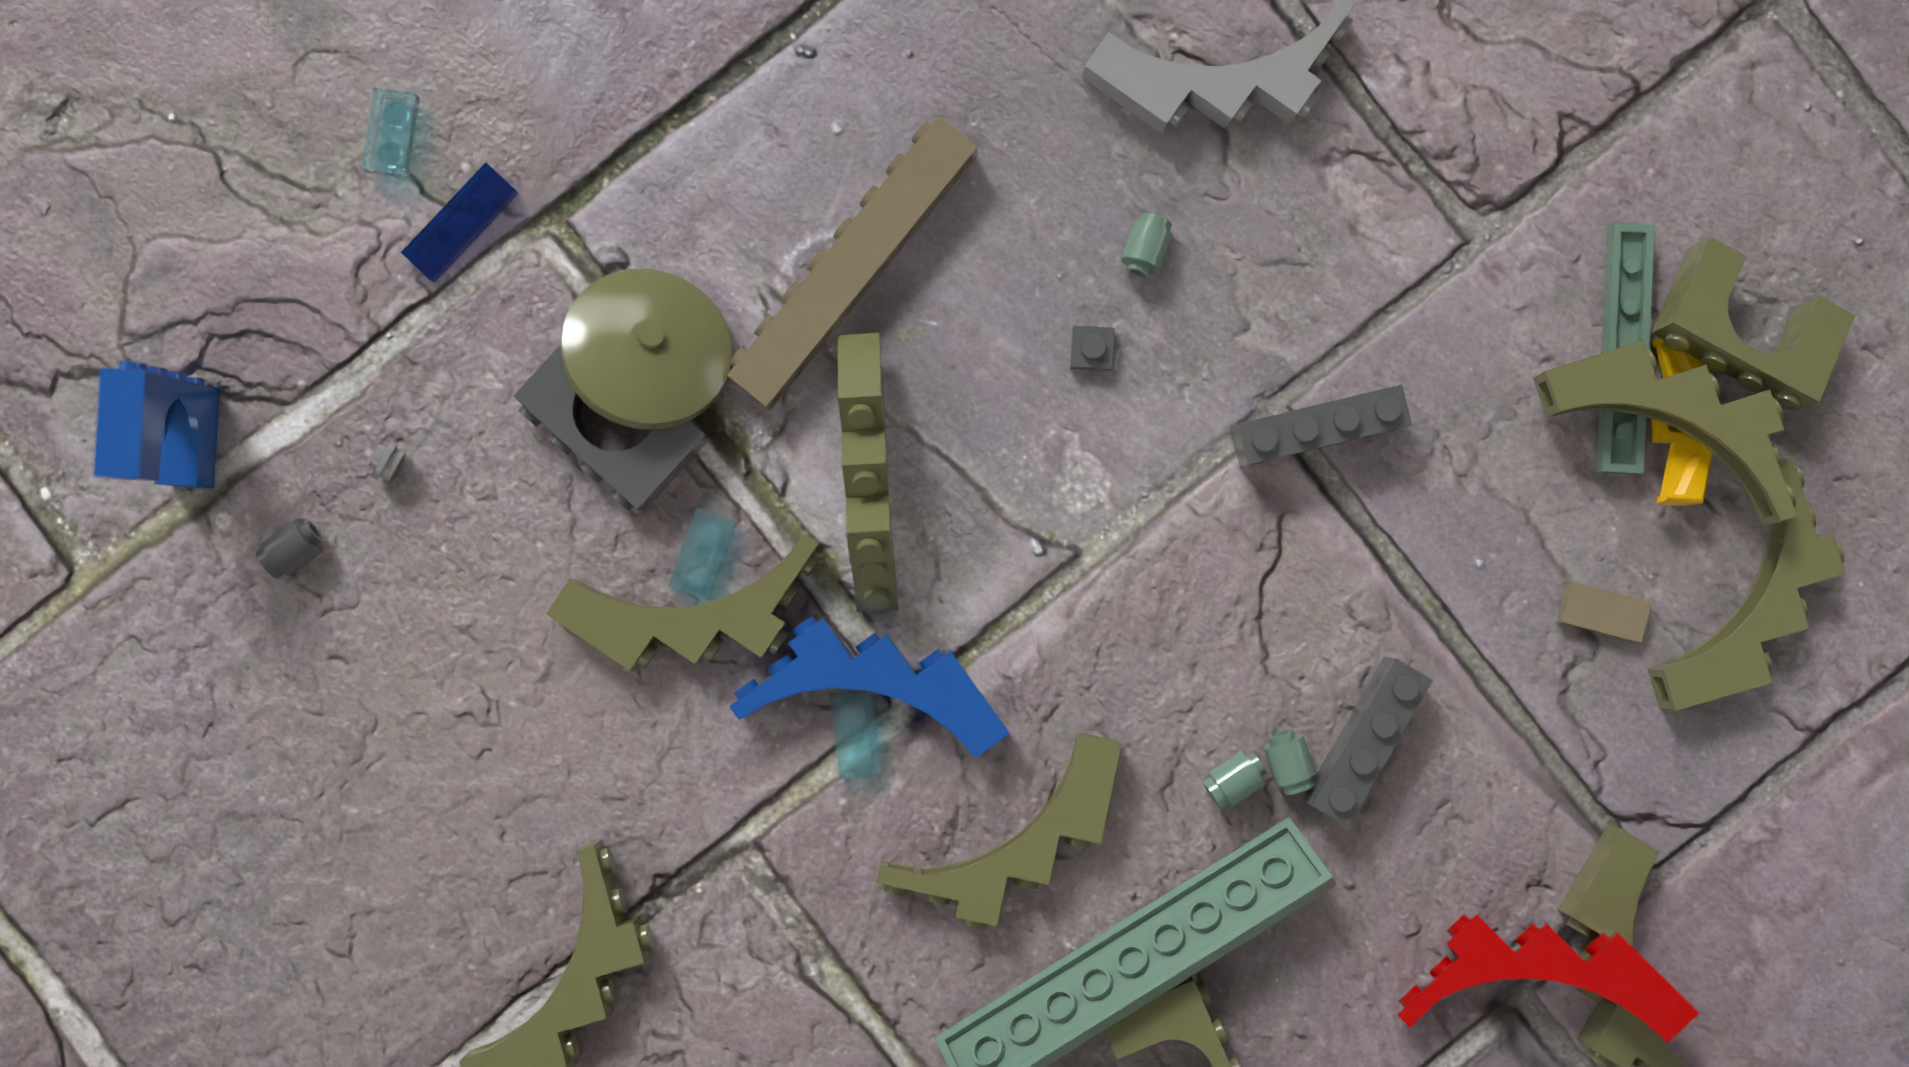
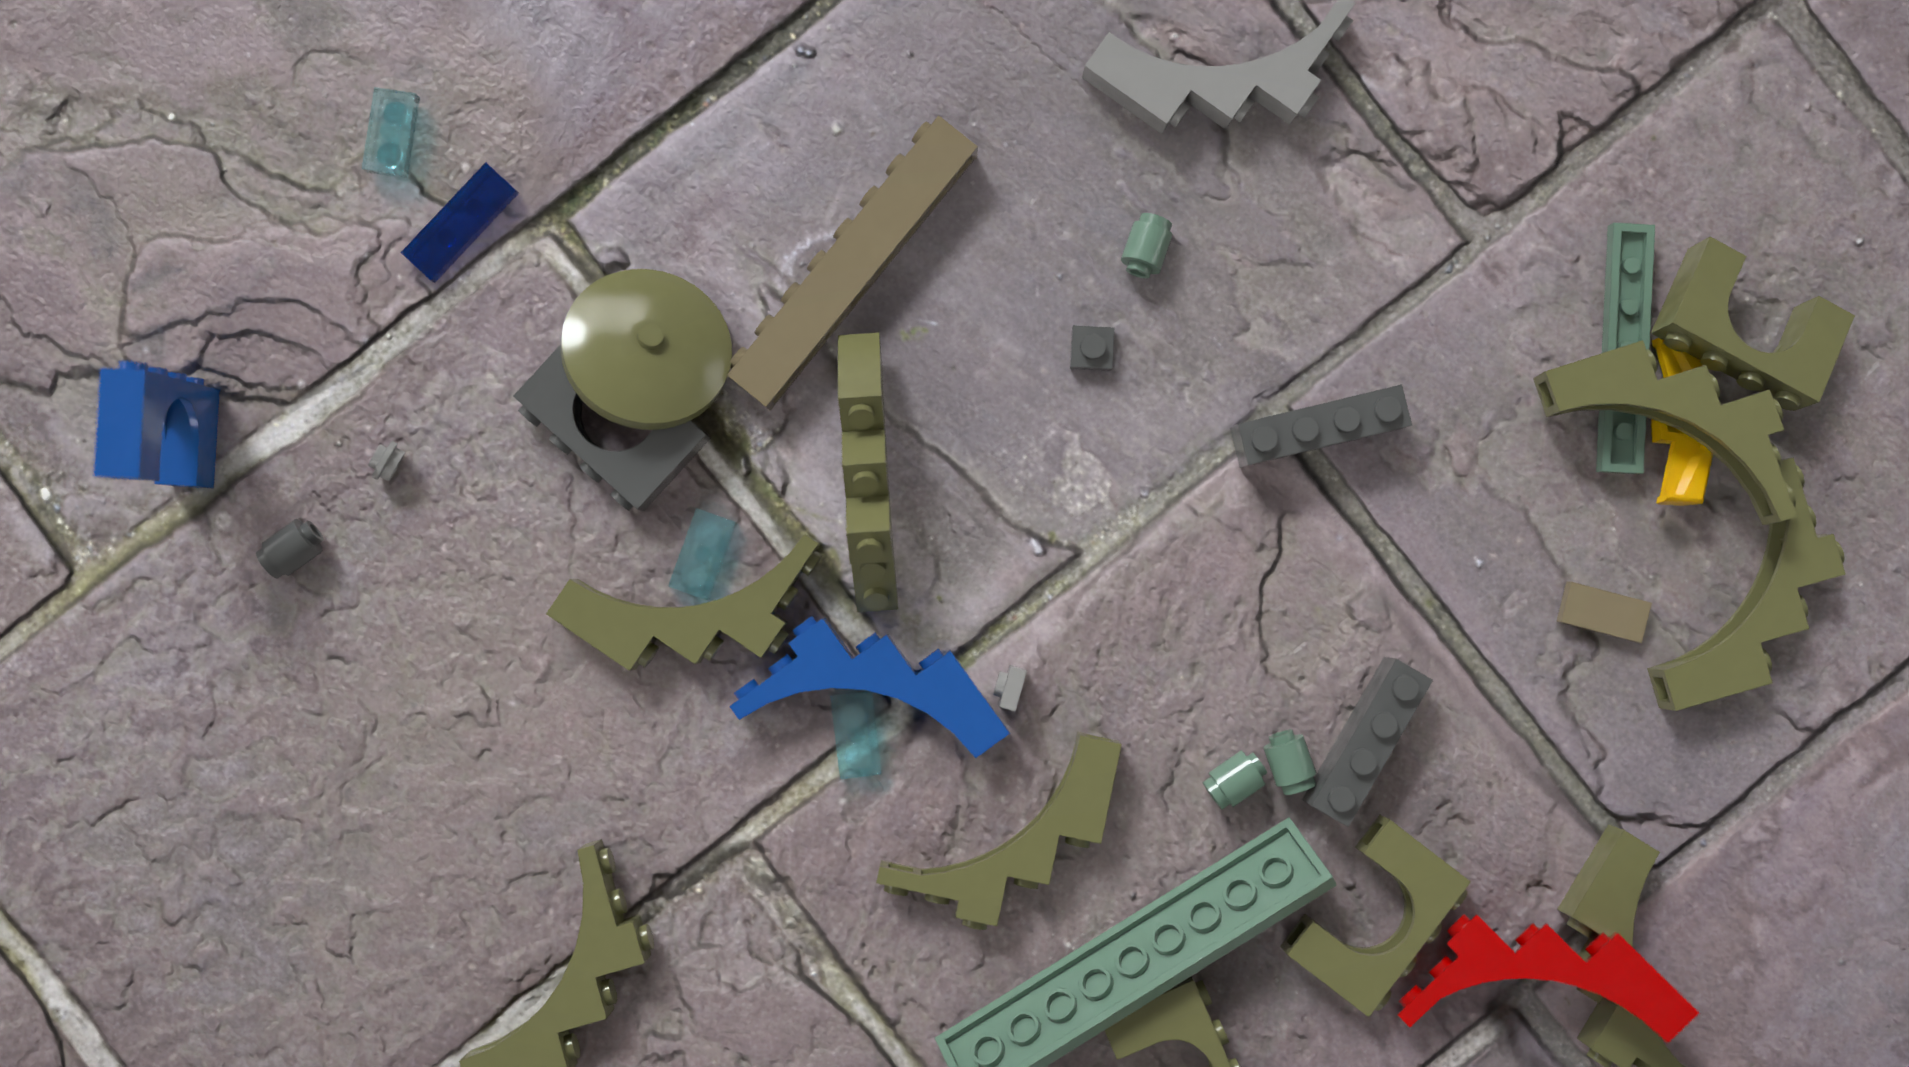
none -> light grey plate [993,664,1027,711]
none -> olive arch [1280,814,1471,1017]

